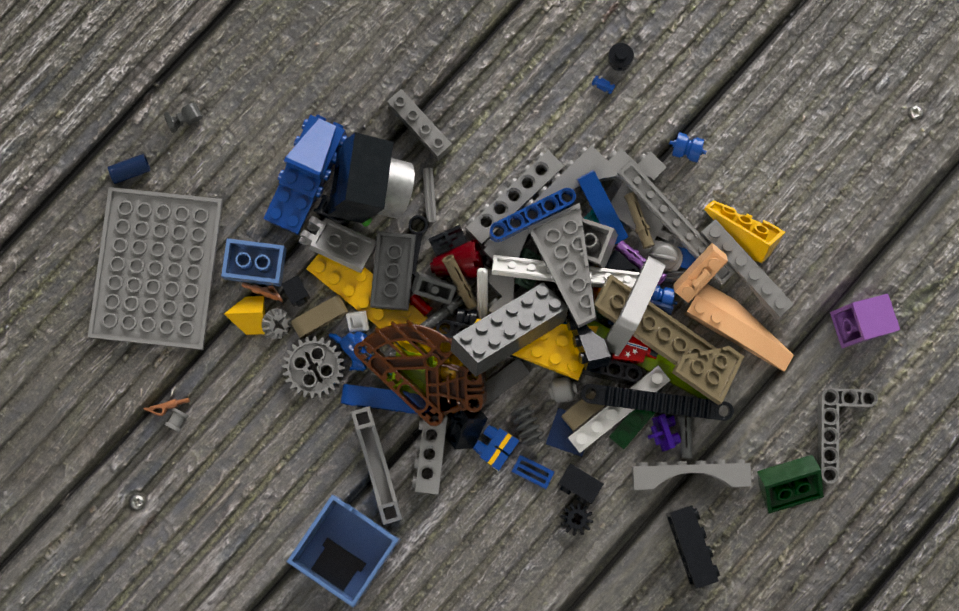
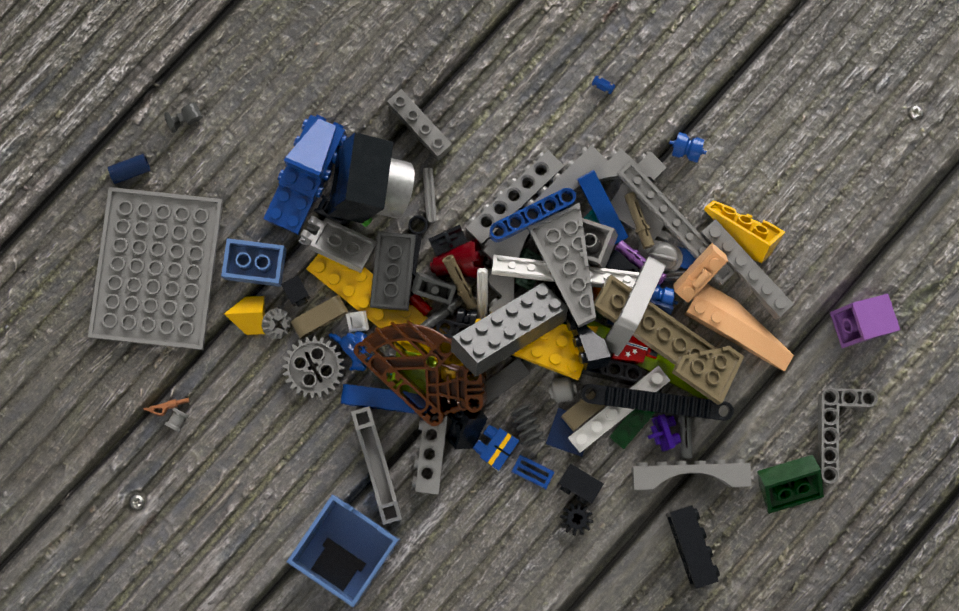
nougat hand [241,282,283,302] -> none
black piece [608,43,634,71] -> none

